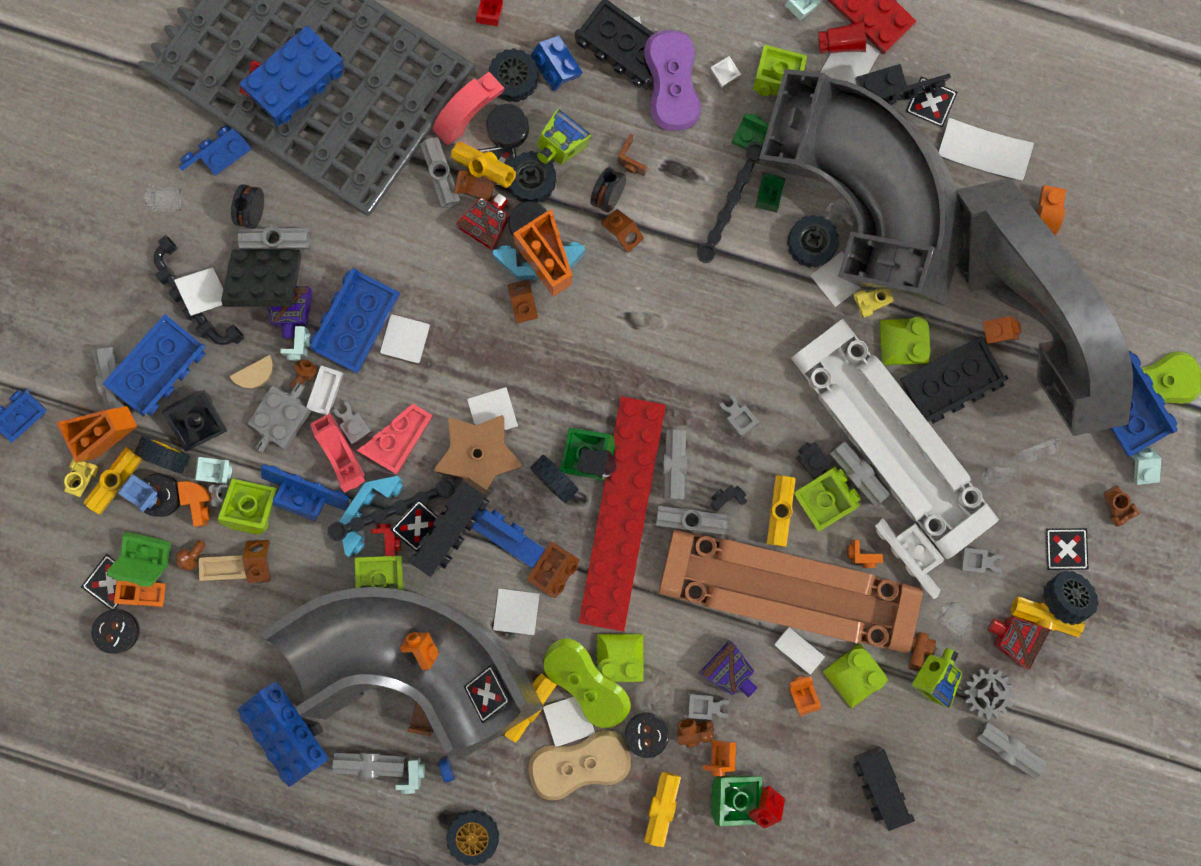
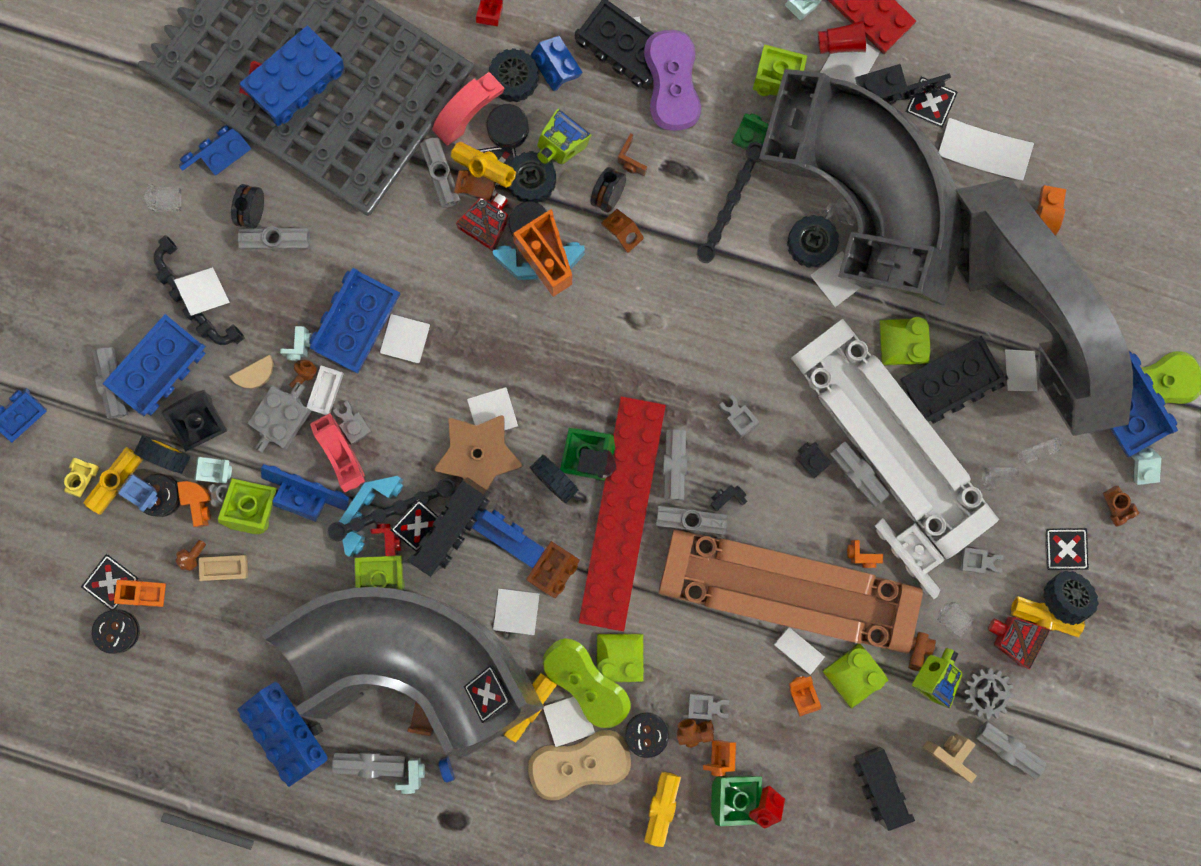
orange wedge [56,406,137,463] -> none
bright green bracket [107,531,171,587] -> none
pearl dark grey plate [221,250,301,307] -> none
dark orange bracket [242,540,271,583] -> none
torso [268,286,313,339] -> none
coral wing [357,404,433,475] -> none
orange bracket [400,632,439,670] -> none
black wheel [446,810,499,866] -> none
dark orange bracket [507,280,538,323] -> none
torso [699,640,757,697] -> none
white tile [710,56,741,88] -> none
dark green bracket [755,173,786,213] -> none
yellow piece [766,475,796,547] -> none
lime plate [794,467,861,532] -> none
light yellow plate [853,288,894,318] -> none
orange bracket [983,316,1021,344] -> none
none -> dark grey bar [161,812,254,850]
none -> tan bracket [922,733,977,783]
none -> white sticker [1005,349,1038,391]

